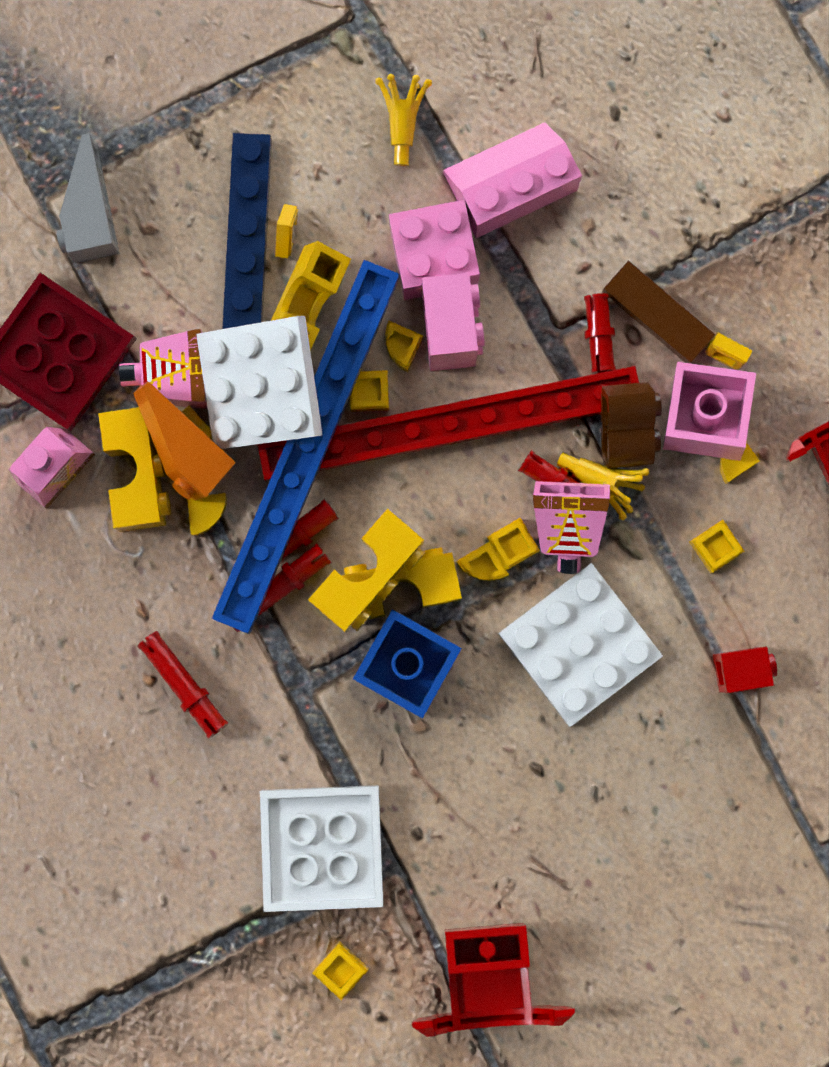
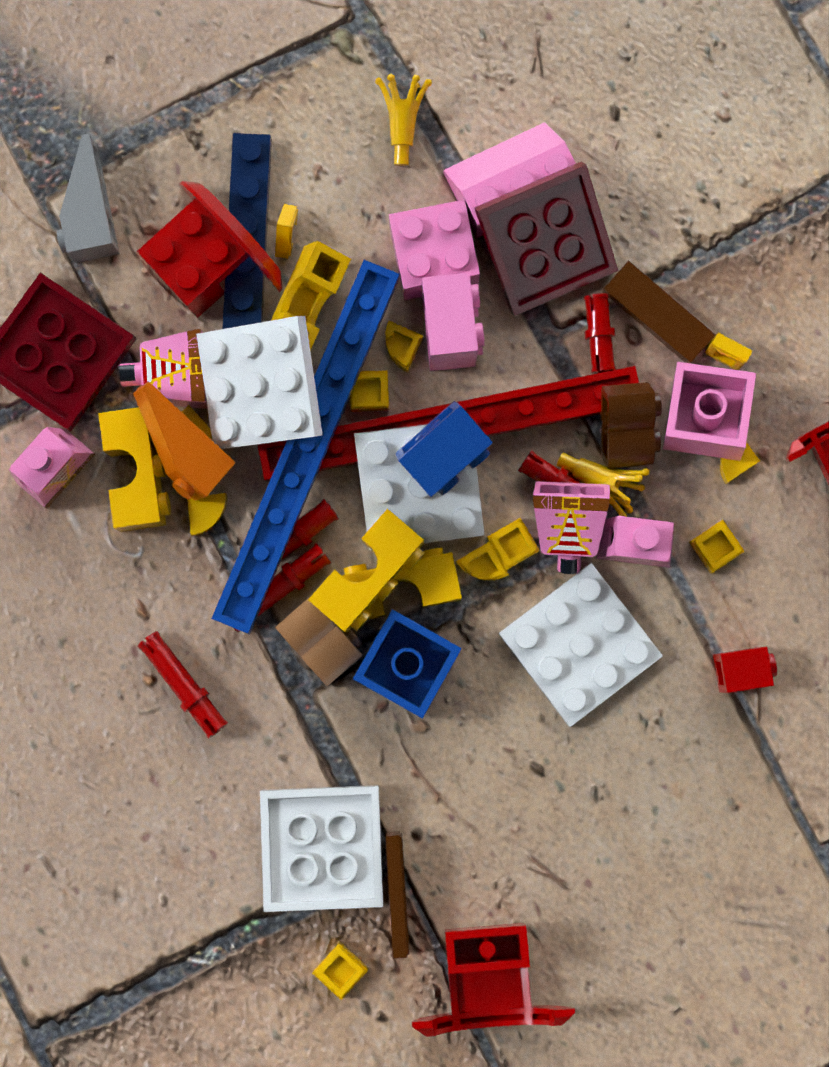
none -> red piece [137,181,282,318]
none -> medium nougat brick [275,596,363,686]
none -> white plate [354,424,484,550]
none -> reddish brown tile [386,831,409,959]
none -> blue brick [395,401,493,497]
none -> plate [474,161,619,316]
none -> bright pink torso [596,516,674,568]

